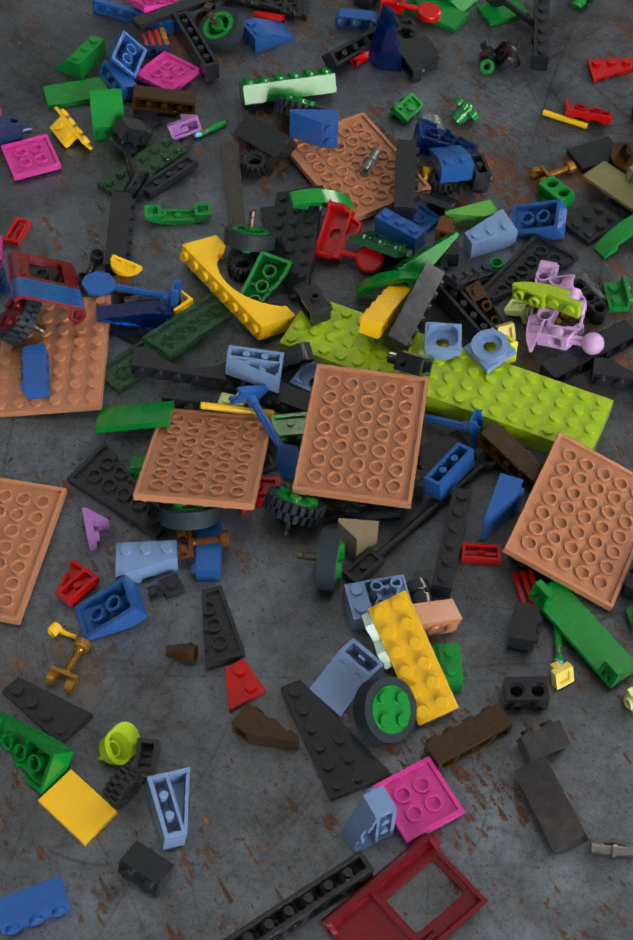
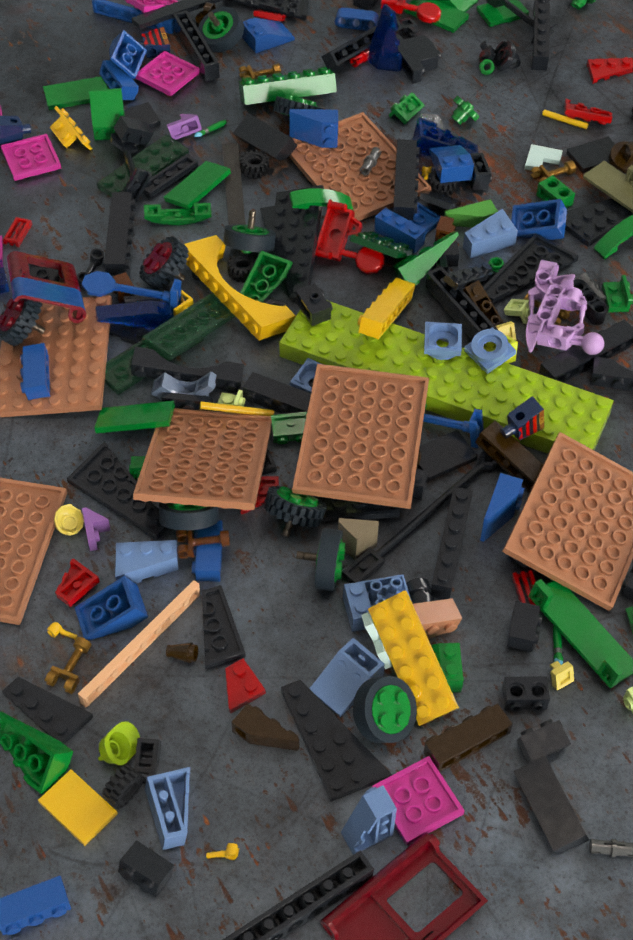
green slope [56,35,106,79] -> none
yellow tile [110,254,143,277] -> none
dark brown brick [132,85,197,115] -> none
black plate [147,573,185,601] -> none
medium blue wedge [225,345,284,394] -> none
blue piece [228,384,300,480] -> none
black beam [277,342,314,374] -> none
green slope [356,270,419,297] -> none
black brick [381,262,445,353] -> none
black torso [387,351,434,377] -> none
blue brick [424,442,475,501] -> none
red tile [461,542,501,565] -> none
lime slope [512,282,582,319] -> none
none -> light yellow hair [54,504,84,536]
none -> light nougat tile [78,580,200,708]
none -> black wheel [139,236,189,290]
none -> sand blue arch [151,371,216,400]
none -> green tile [164,161,231,209]
none -> yellow hand [206,843,239,860]
none -> pearl gold bar [239,64,281,79]
none -> dark blue torso [500,396,544,440]
none -> light aqua tile [525,144,563,170]

